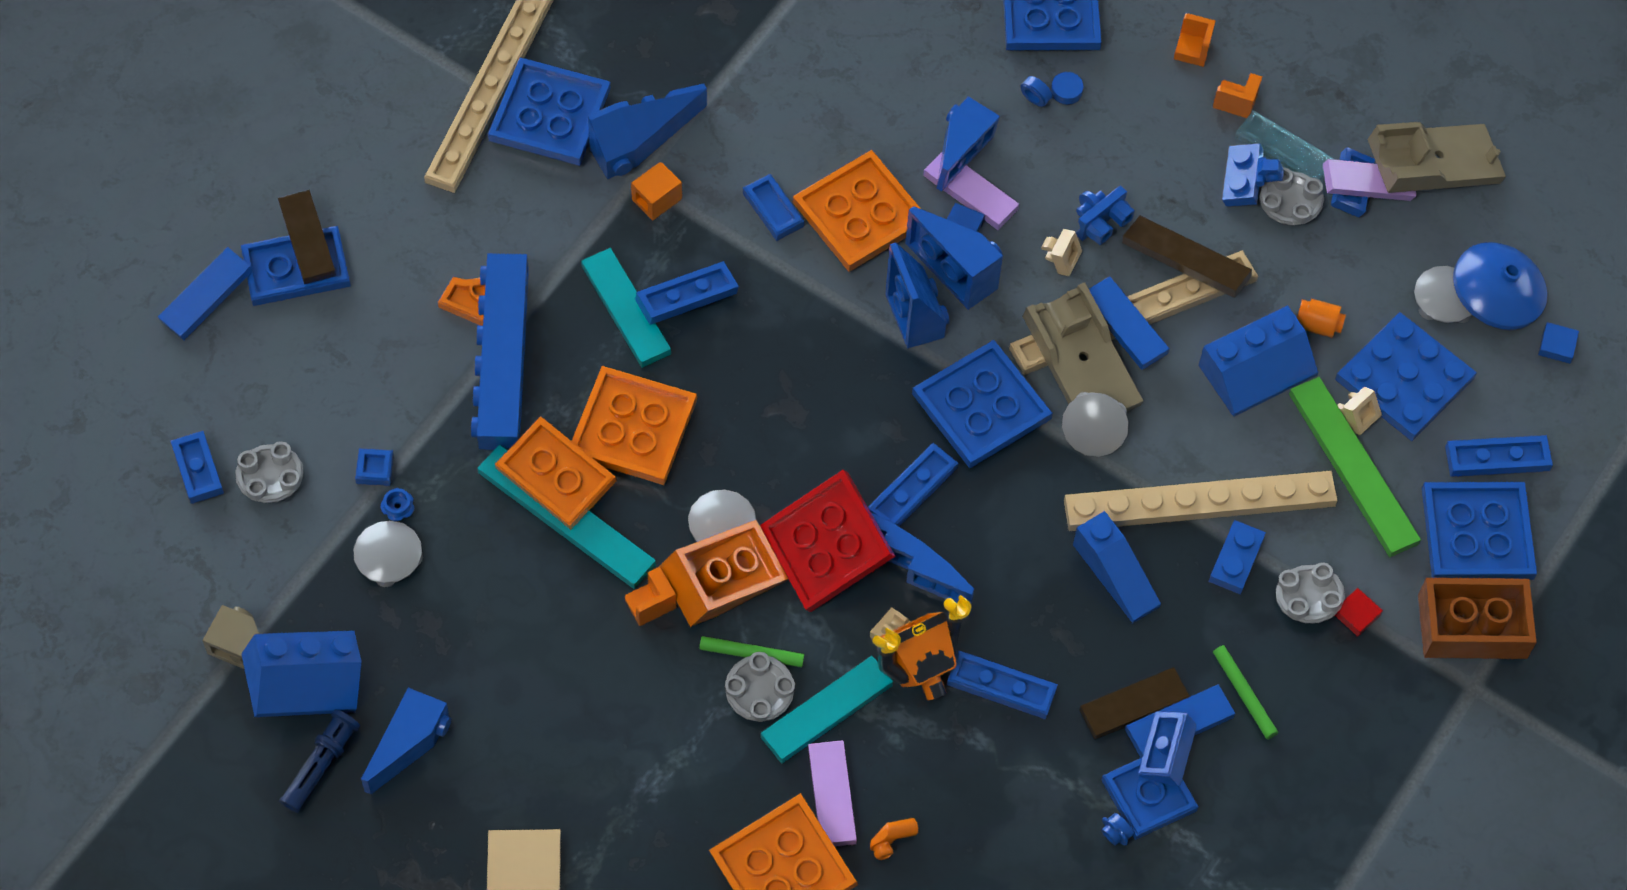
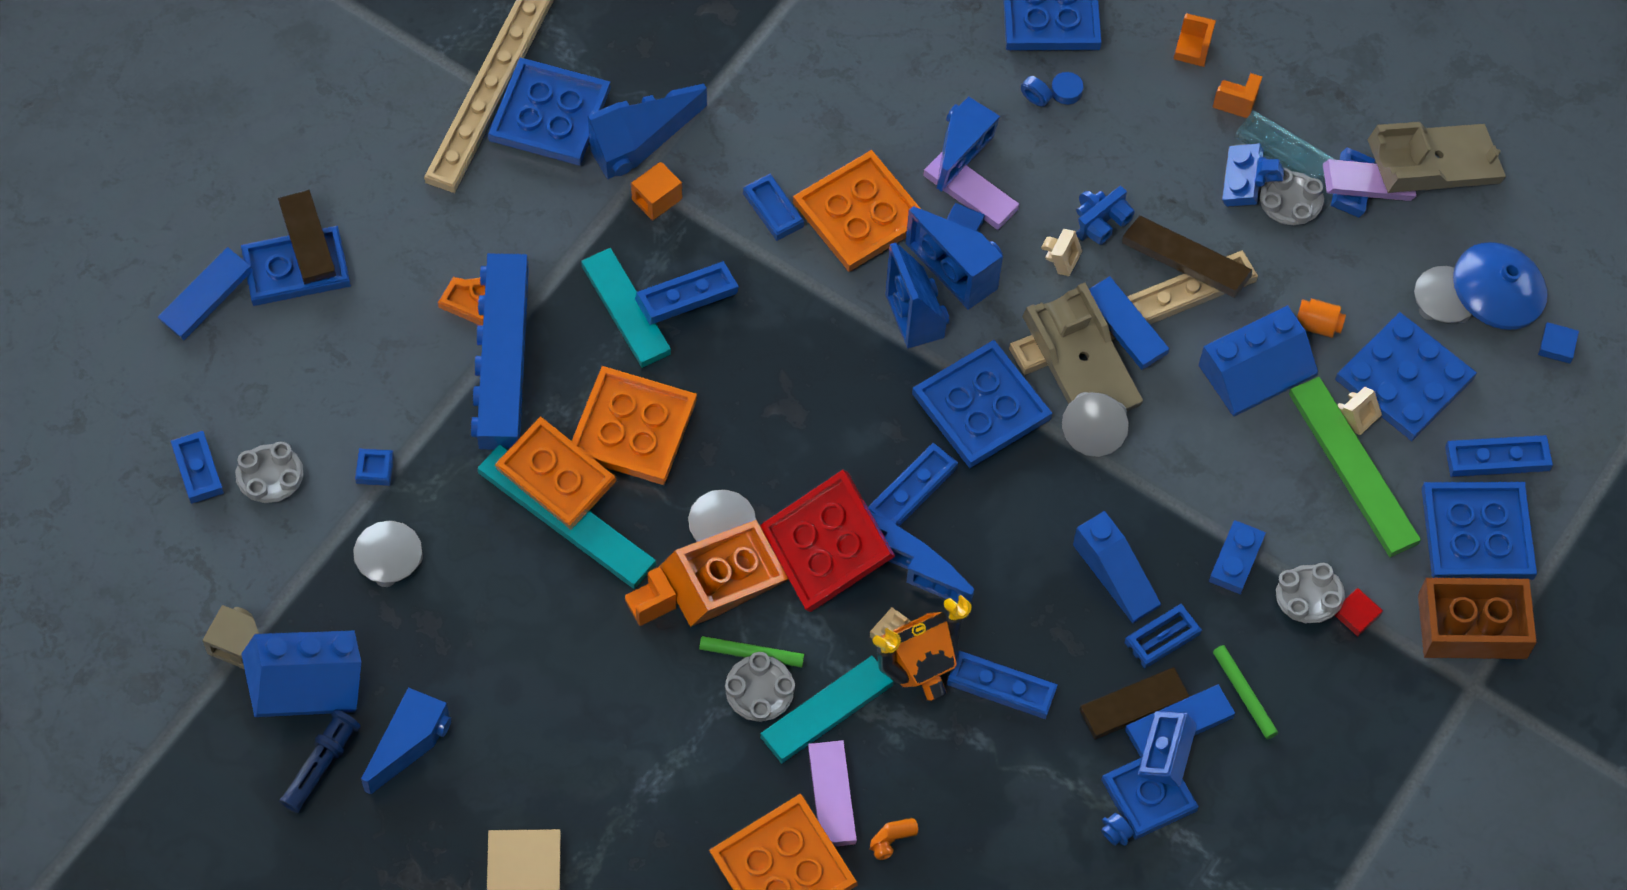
blue plate [381,488,414,521] -> none
tan plate [1064,471,1338,531] -> none
none -> blue tile [1124,604,1202,669]

